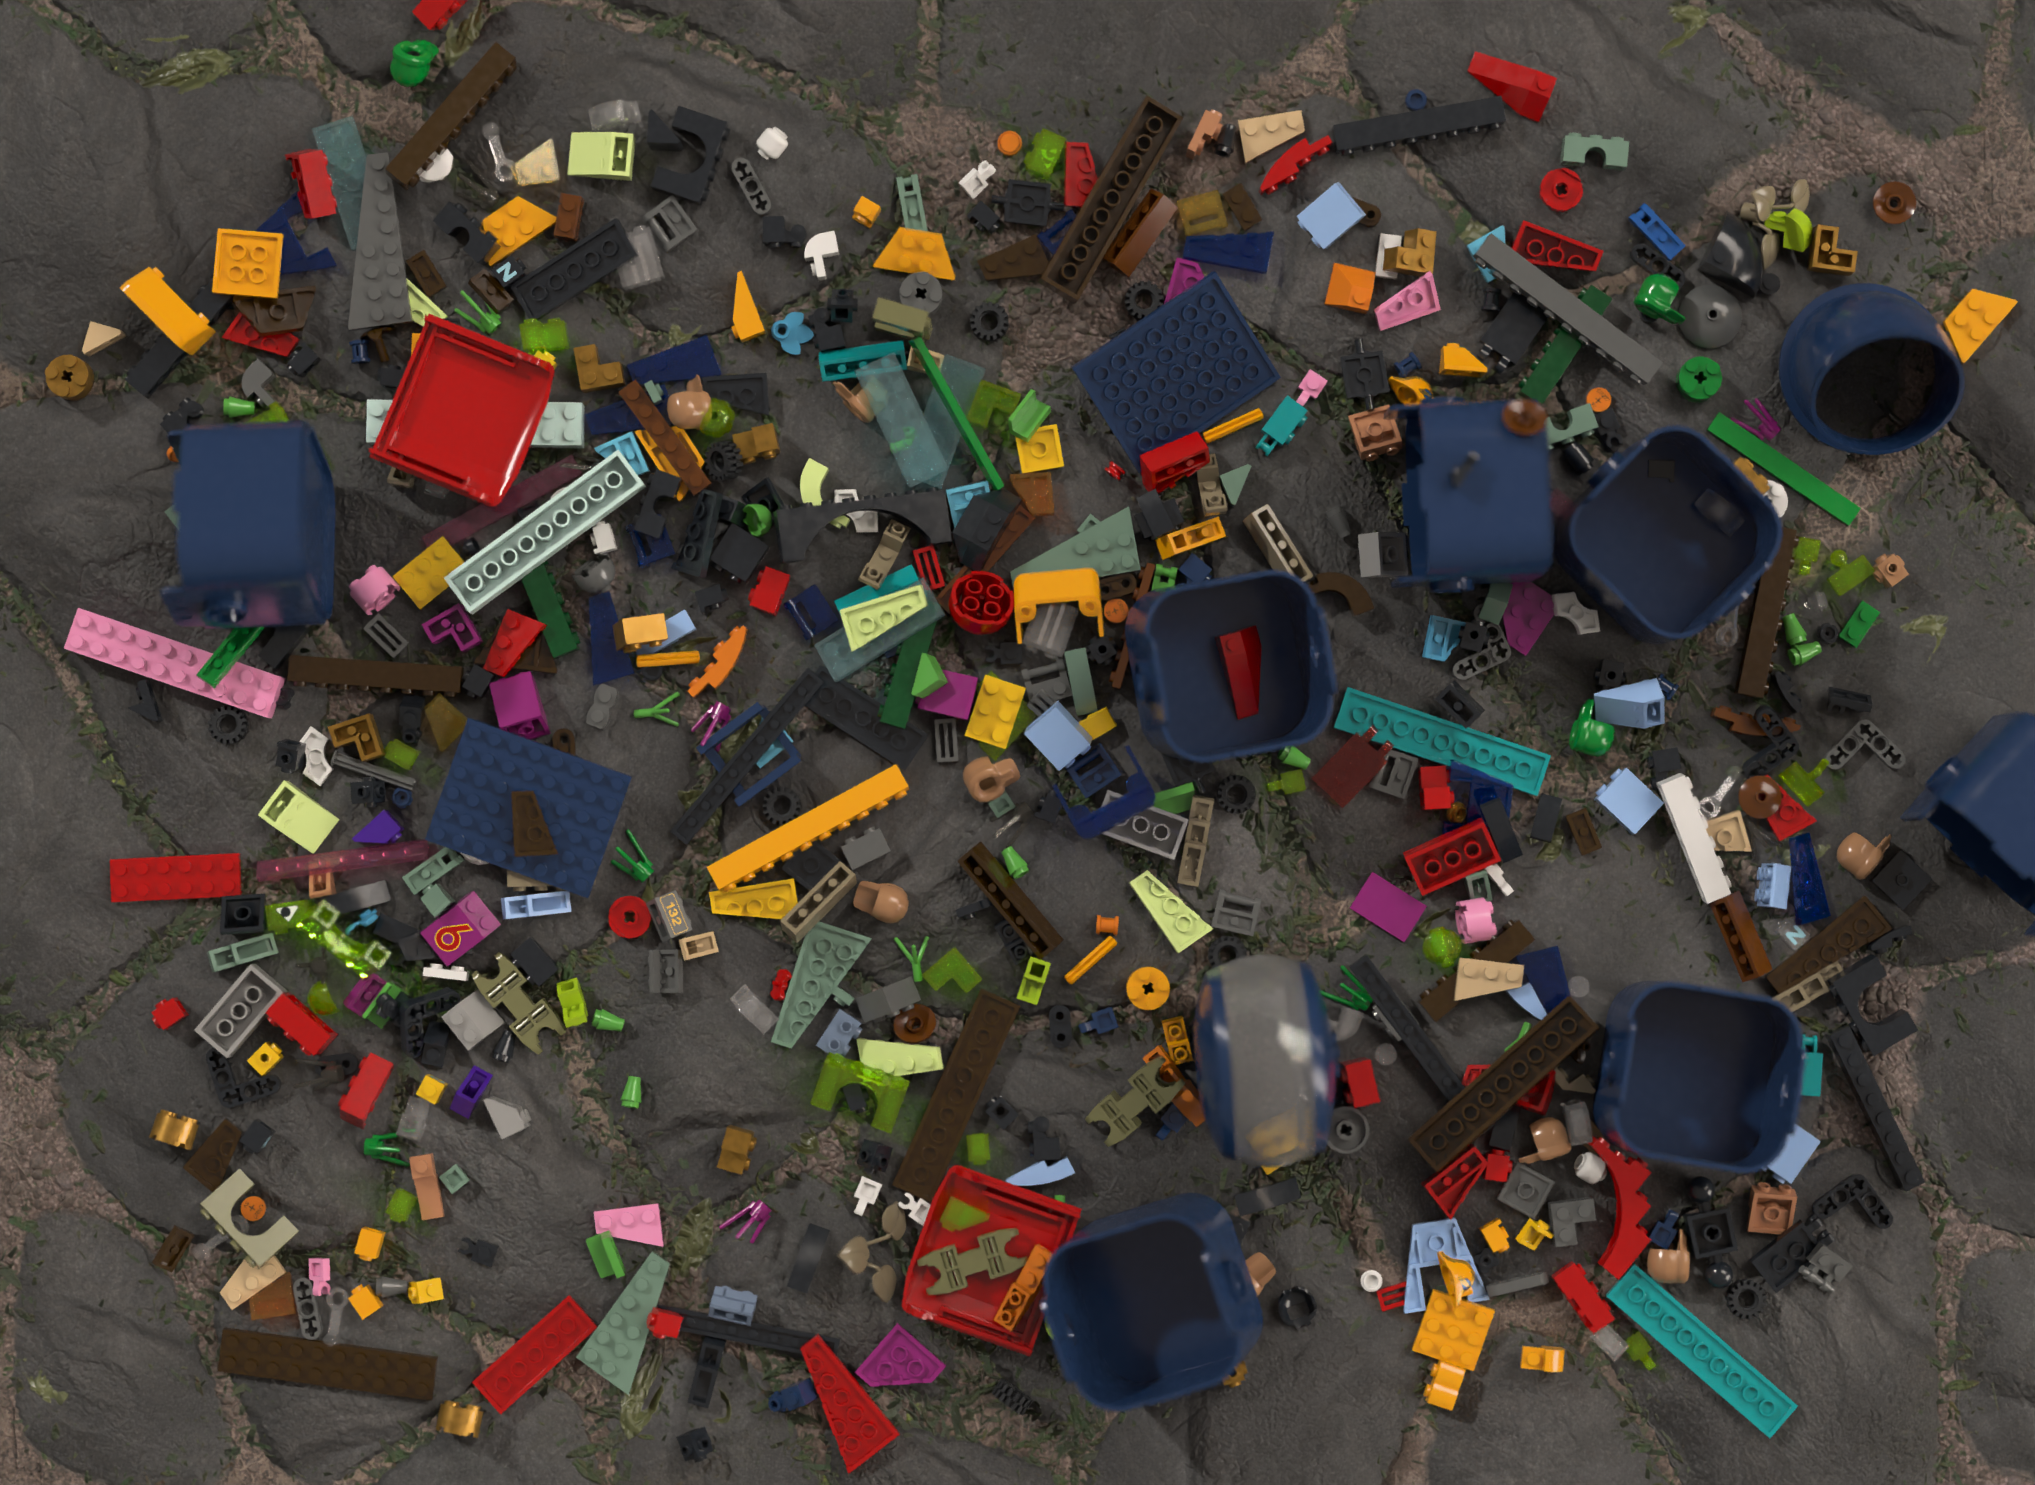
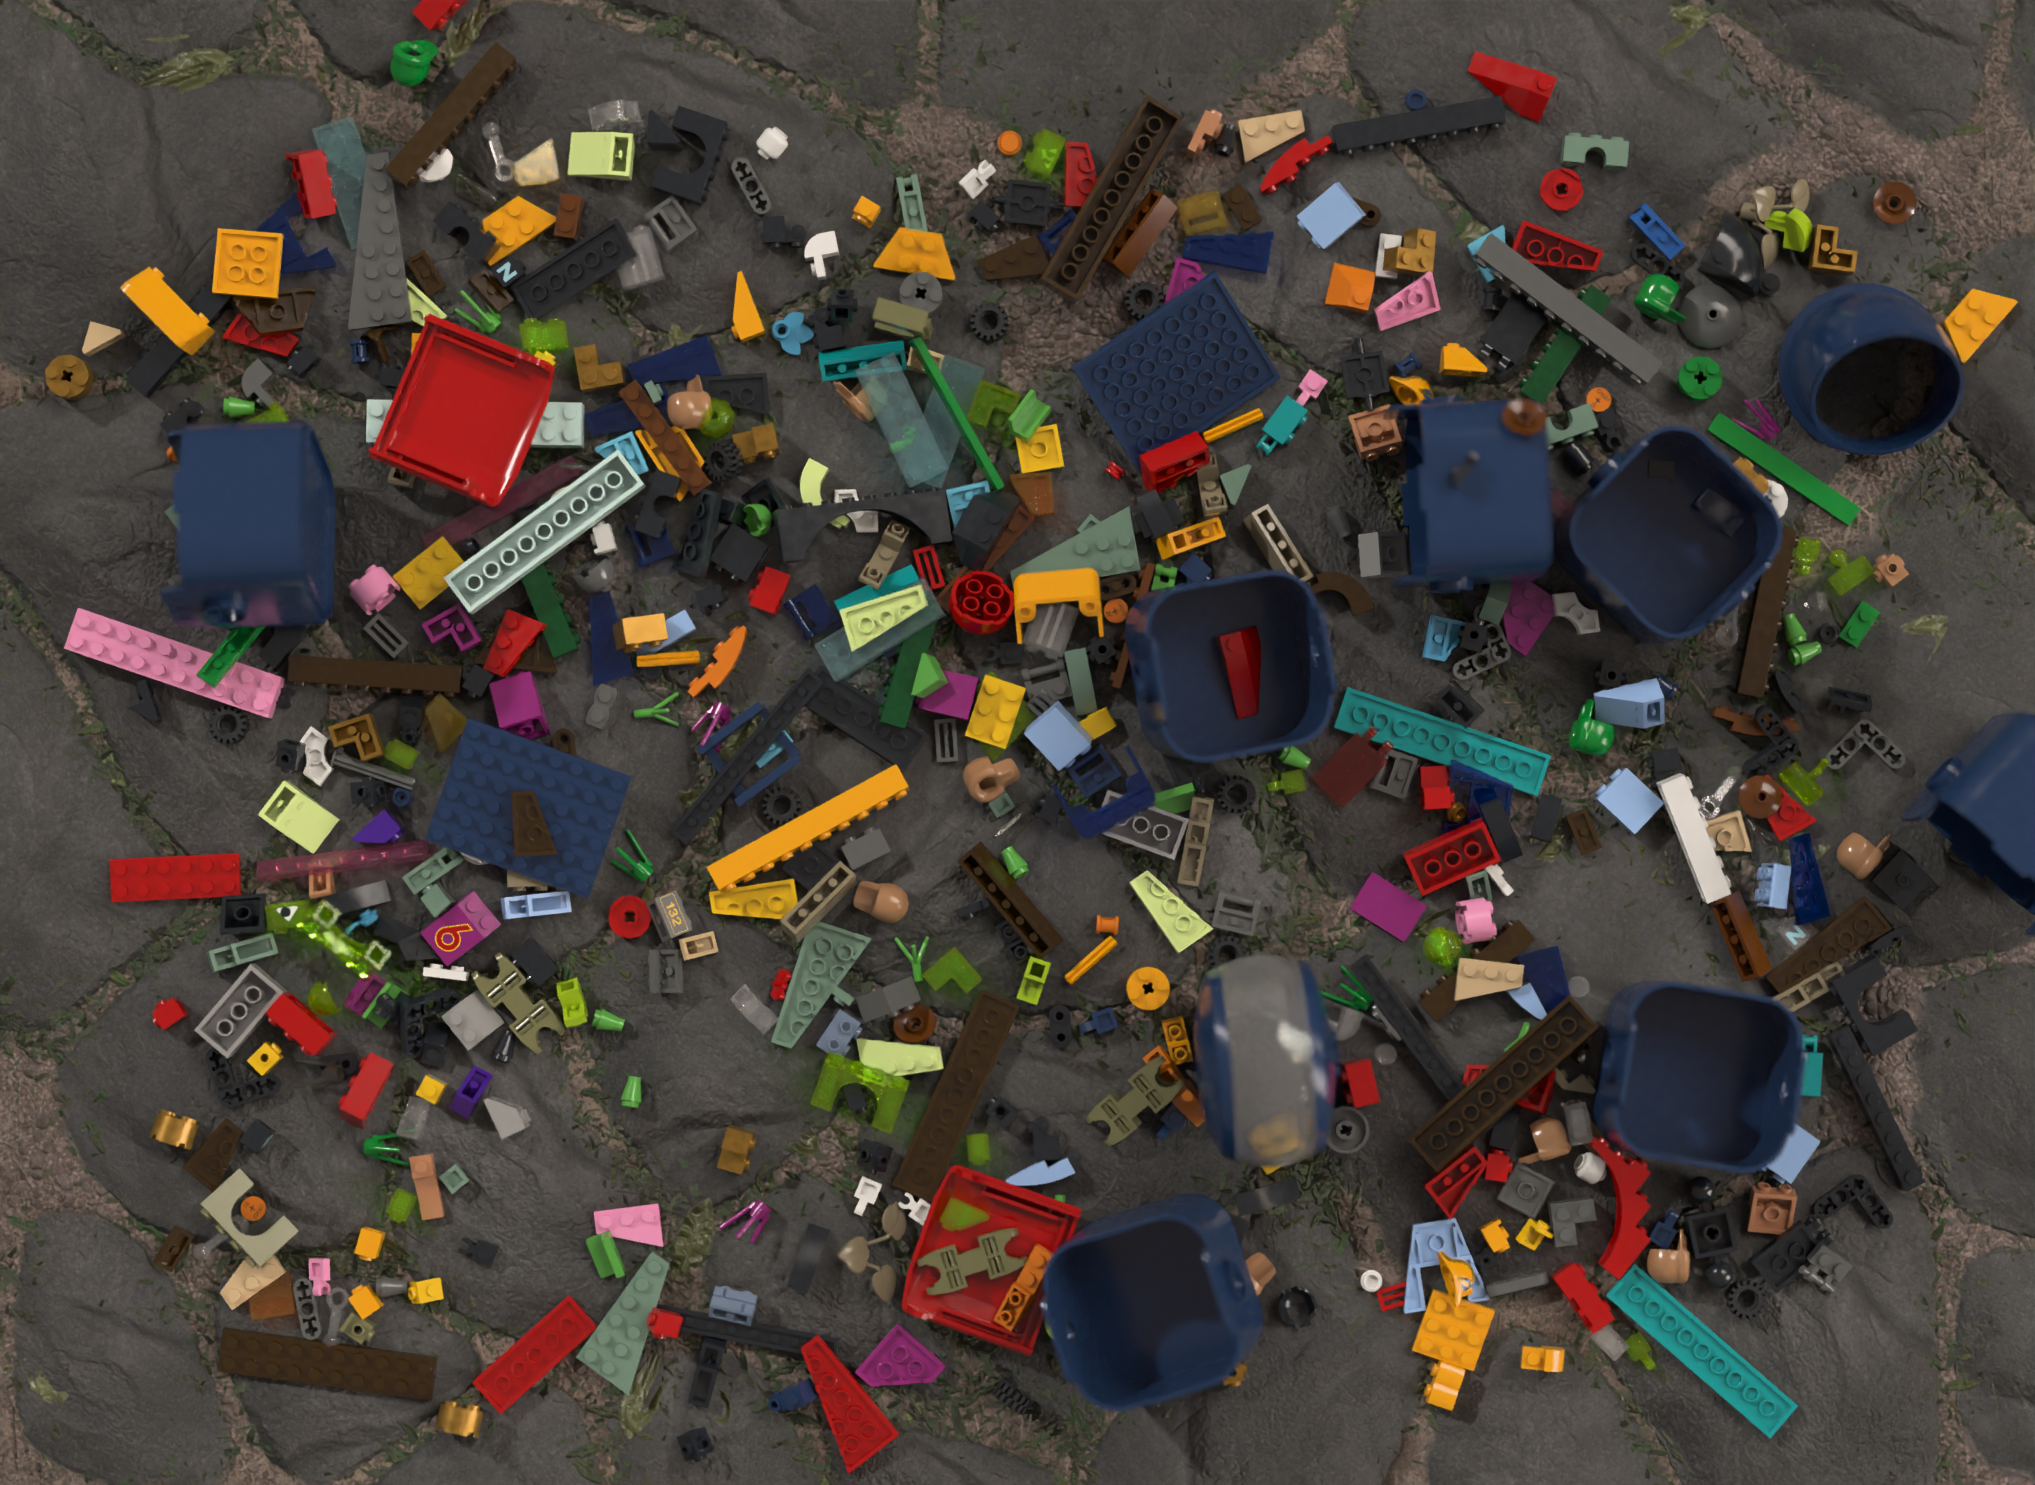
none -> olive brick [339,1310,376,1344]

